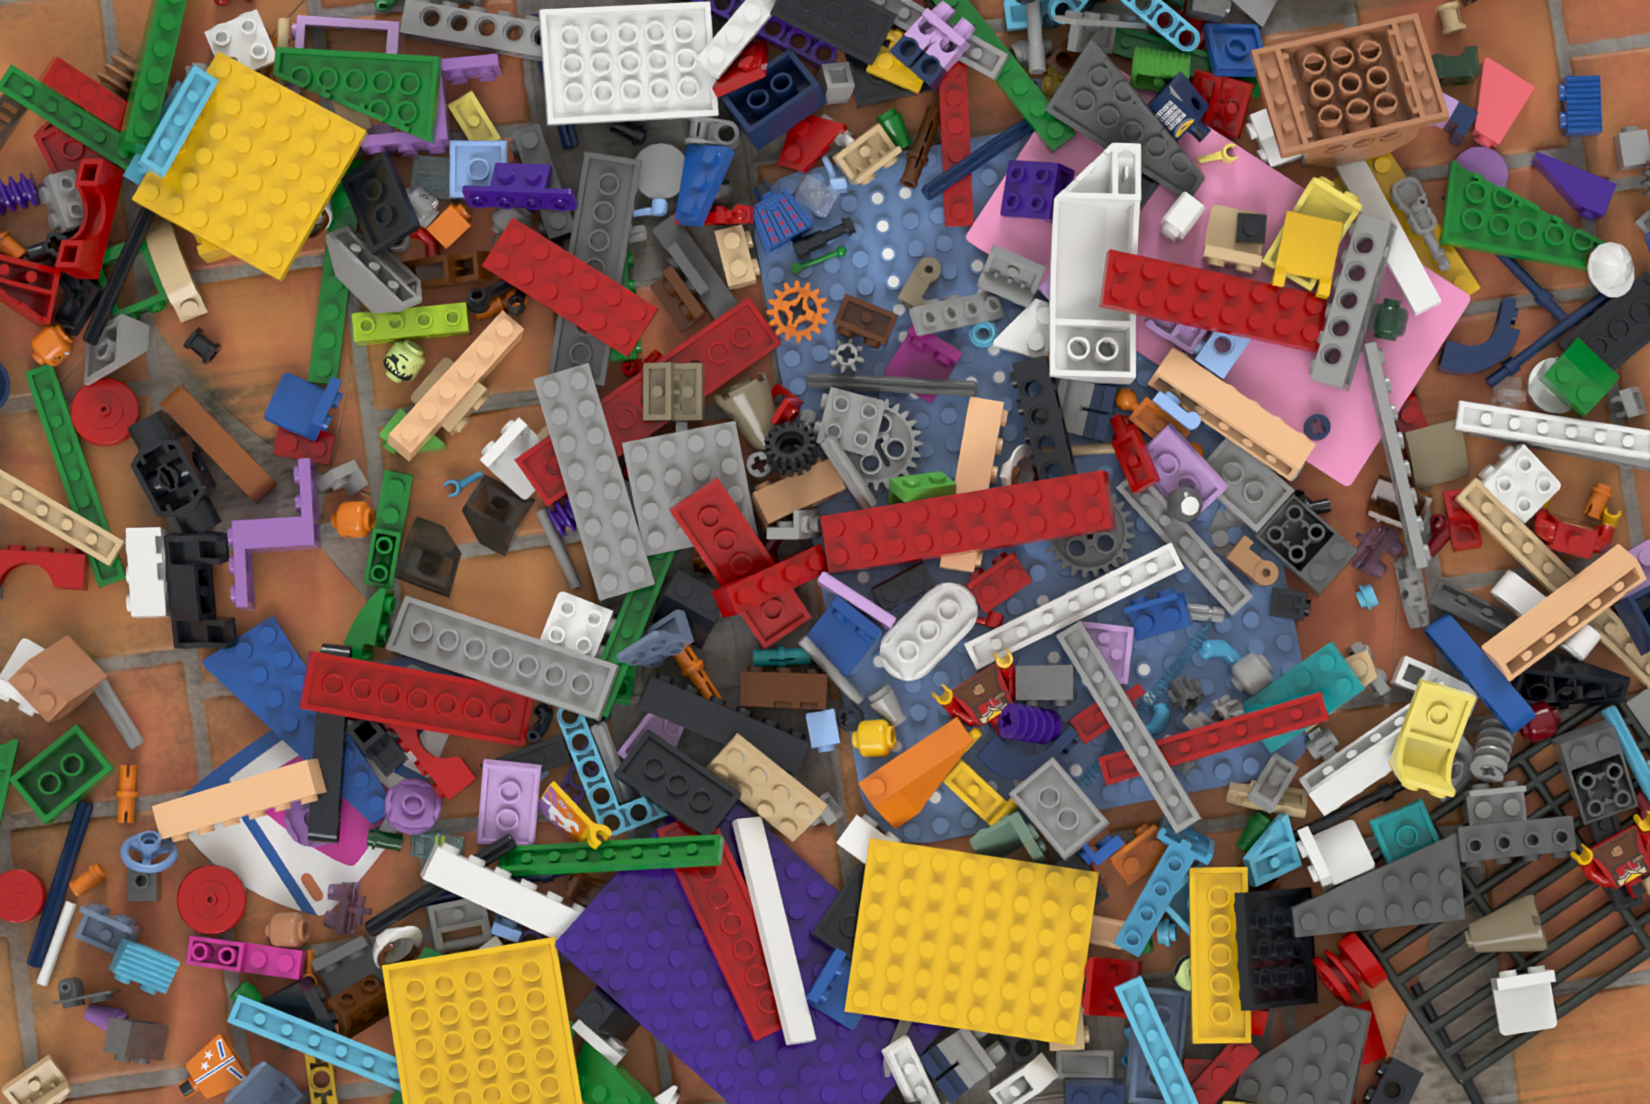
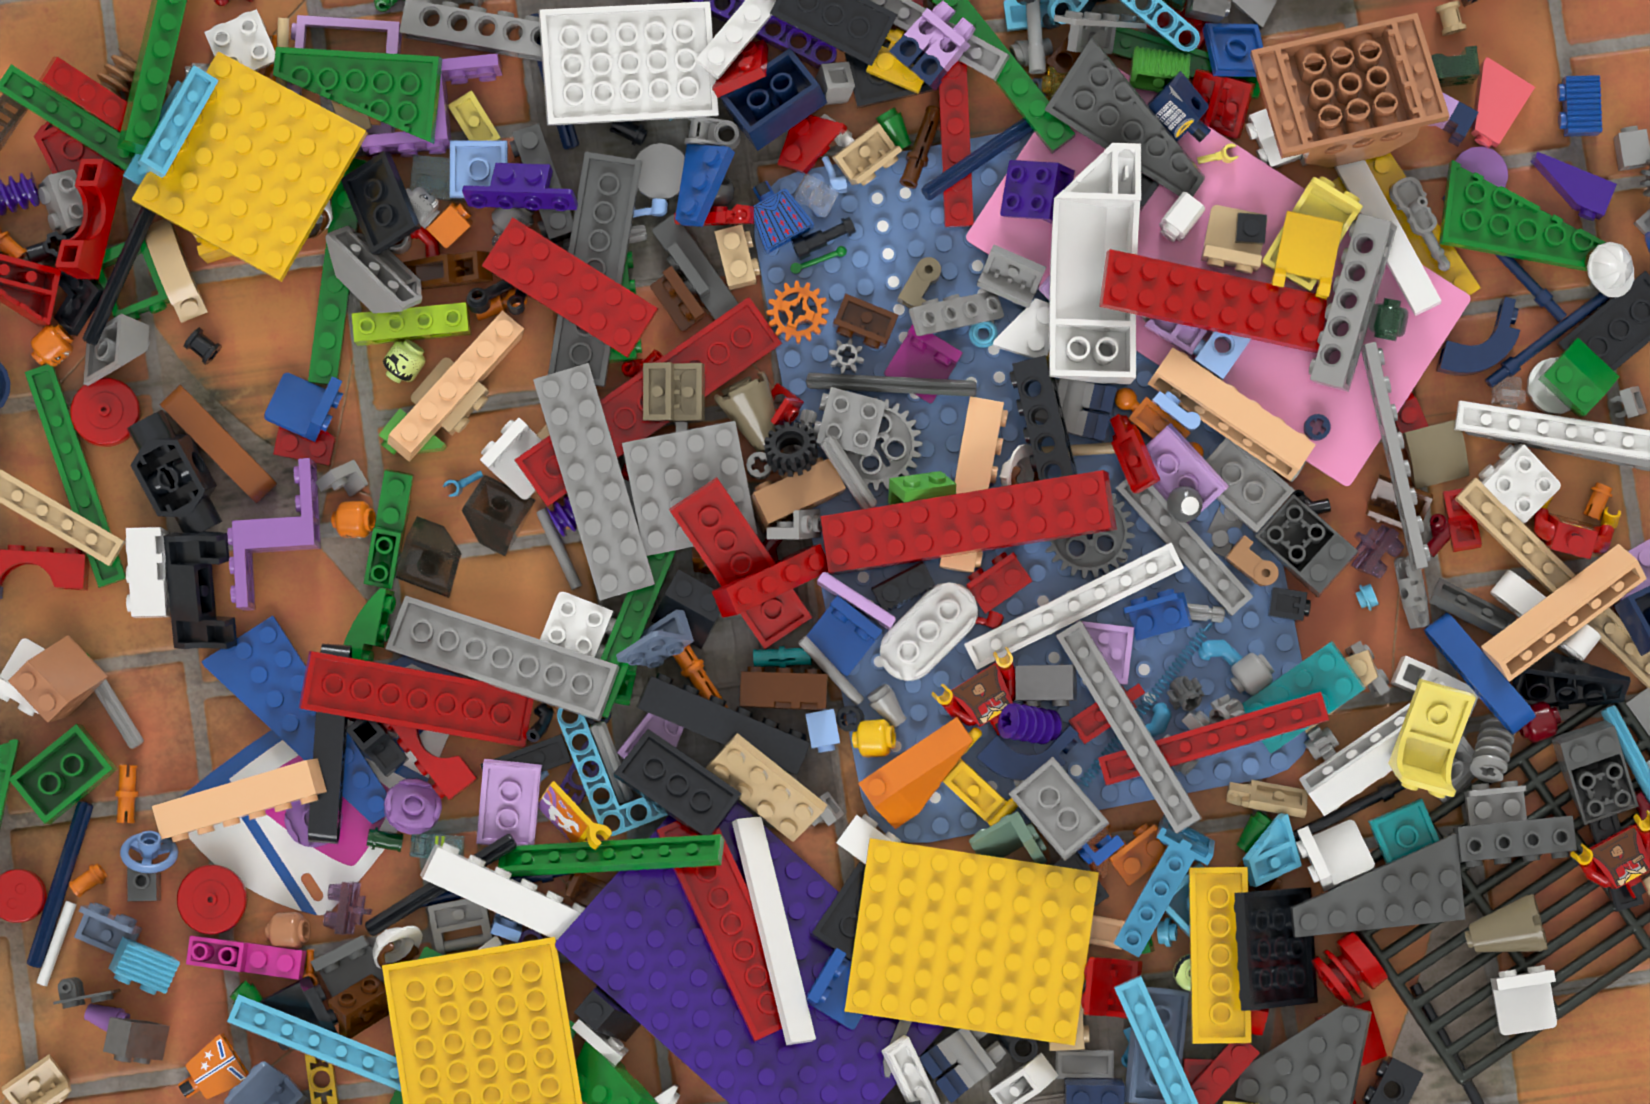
light grey plate [1246,752,1299,814] -> none

